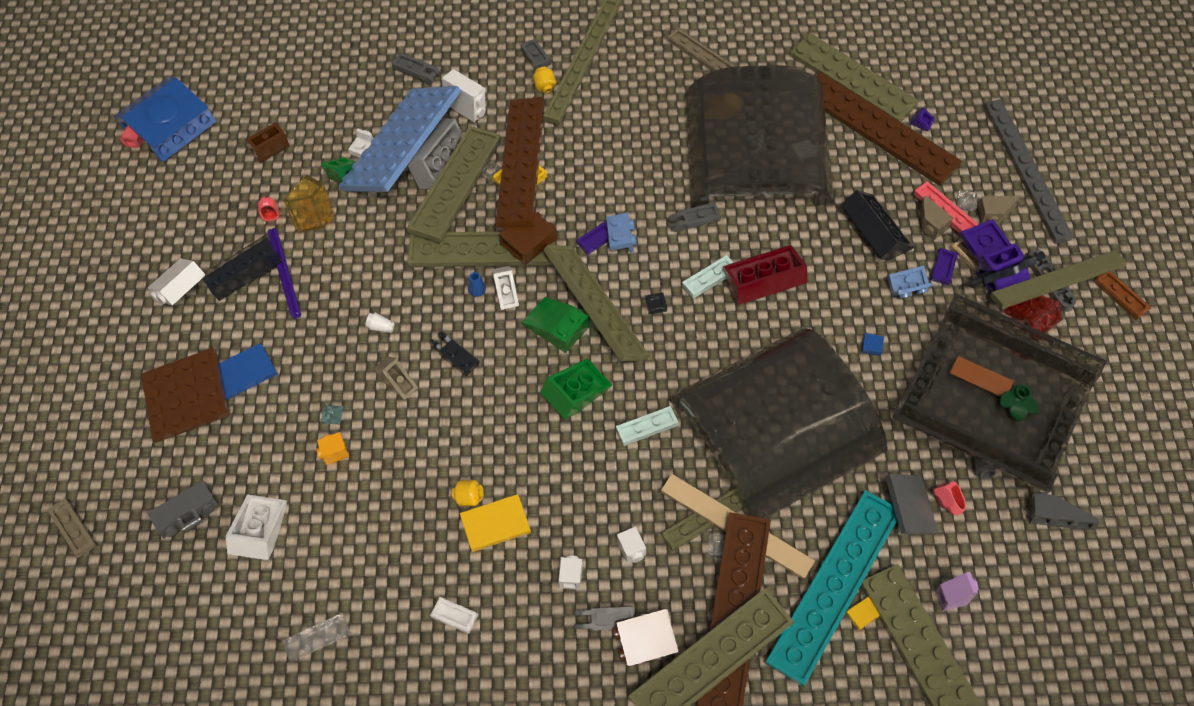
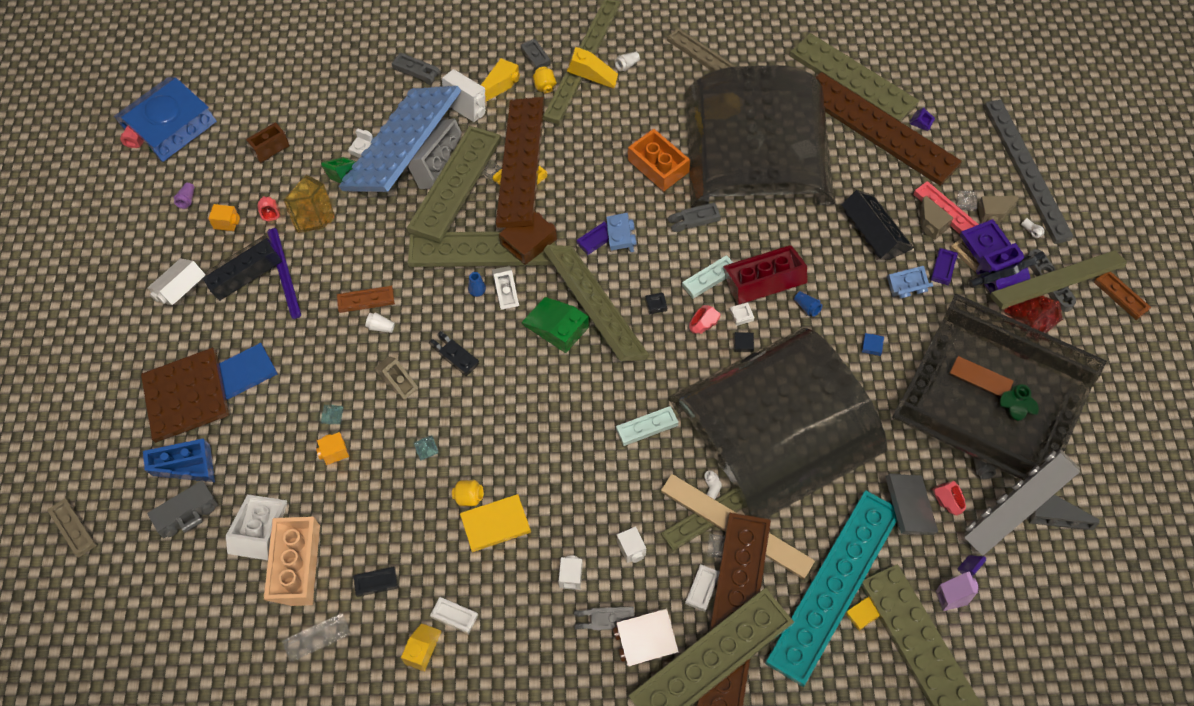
green slope [540,359,612,419] -> none
none -> blue wedge [143,438,215,482]
none -> medium lavender cone [174,183,195,209]
none -> light orange brick [208,204,240,231]
none -> light nougat slope [264,517,320,606]
none -> dark orange tile [337,286,395,313]
none -> black tile [353,566,398,597]
none -> yellow slope [401,623,442,672]
none -> clear light blue slope [413,435,439,461]
none -> yellow slope [481,58,520,102]
none -> yellow slope [567,47,618,89]
none -> white cone [615,52,640,71]
none -> orange brick [628,129,690,192]
none -> white tile [686,564,720,612]
none -> coral rock [689,305,721,334]
none -> white arm [704,470,722,500]
none -> white tile [730,302,754,326]
none -> black tile [734,332,754,352]
none -> blue cone [794,291,823,317]
none -> dark purple slope [957,555,986,577]
none -> light grey brick [964,449,1080,556]
none -> white arm [1021,218,1044,238]

